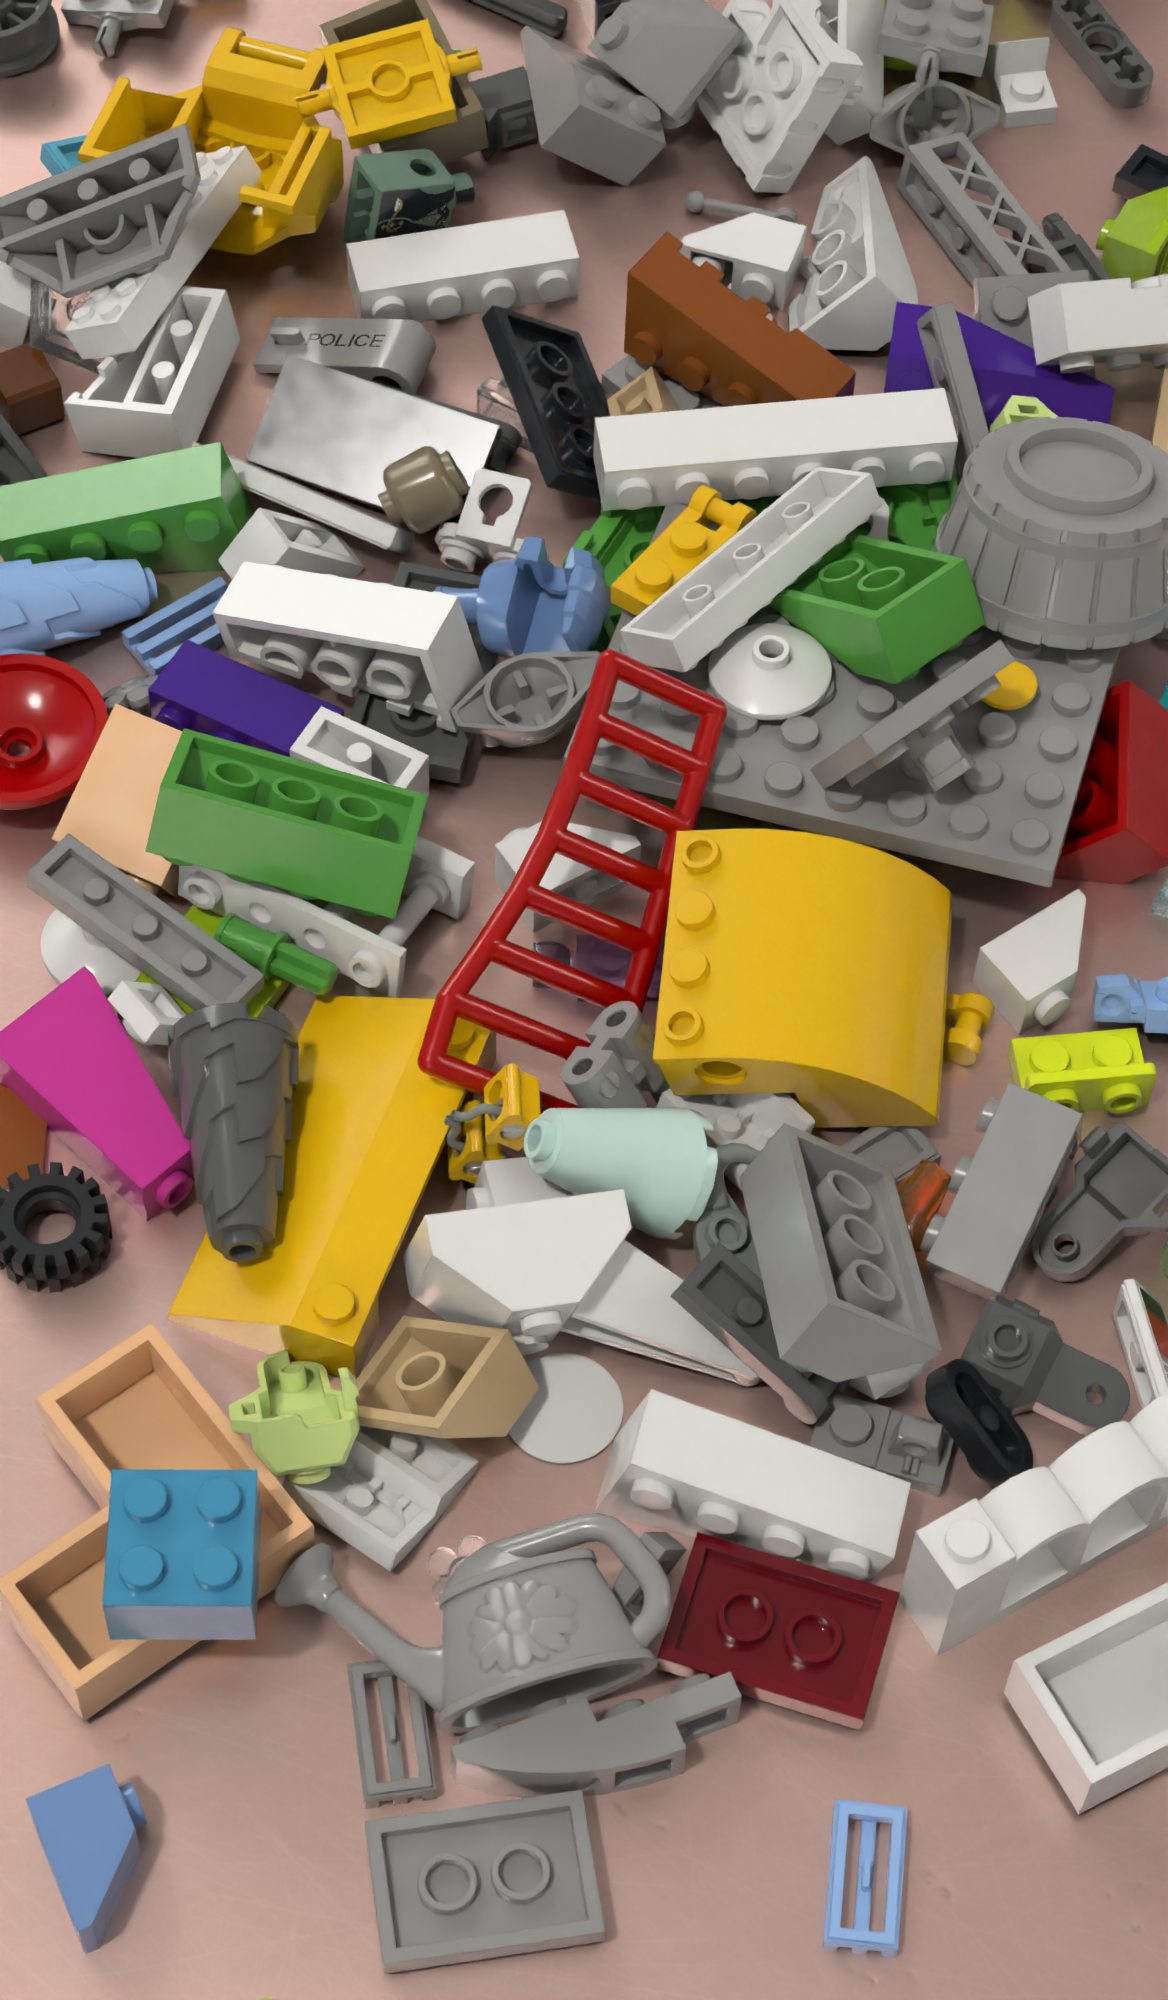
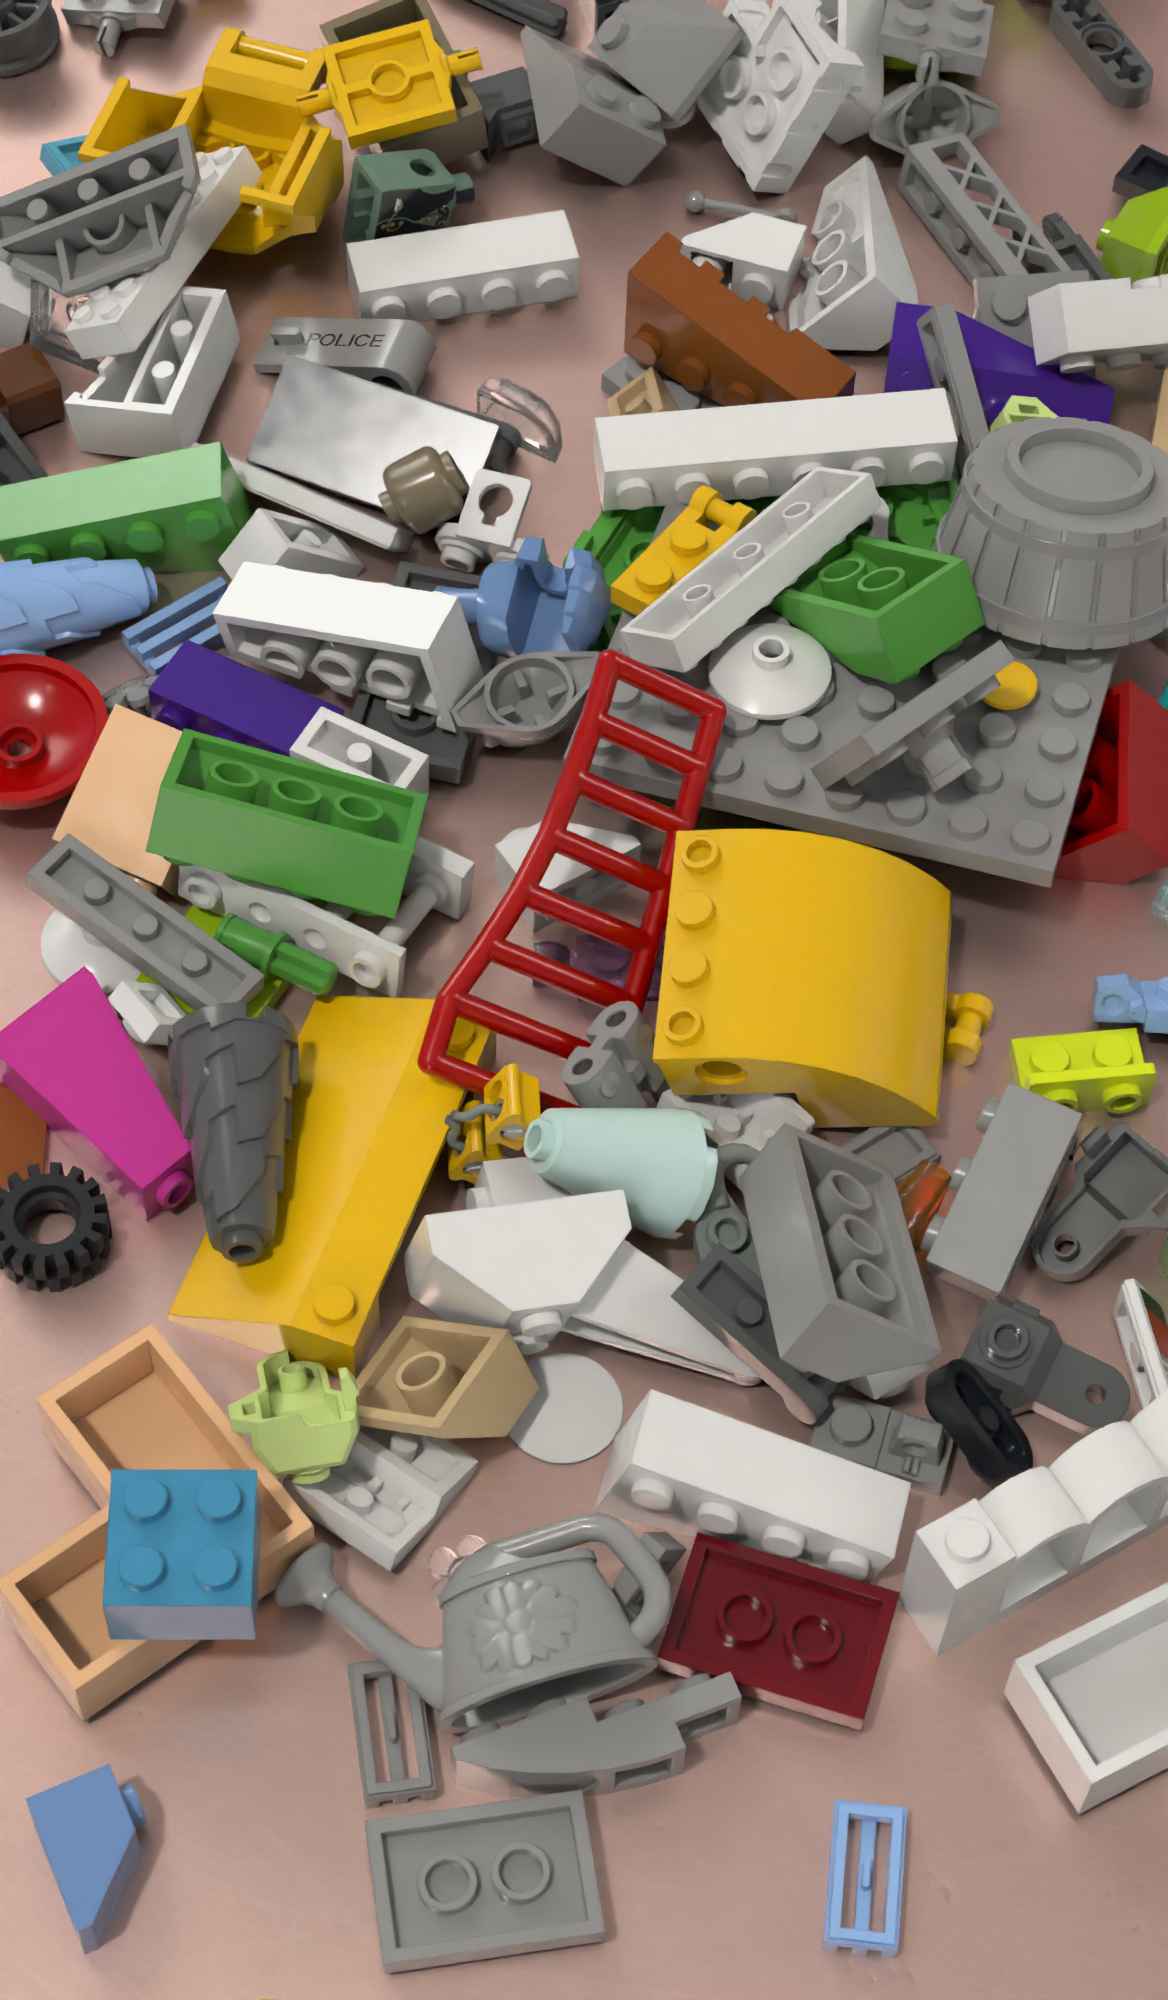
black tile [481,305,610,503] -> none
white slope [972,889,1086,1035] -> none
white slope [984,37,1058,129] -> none

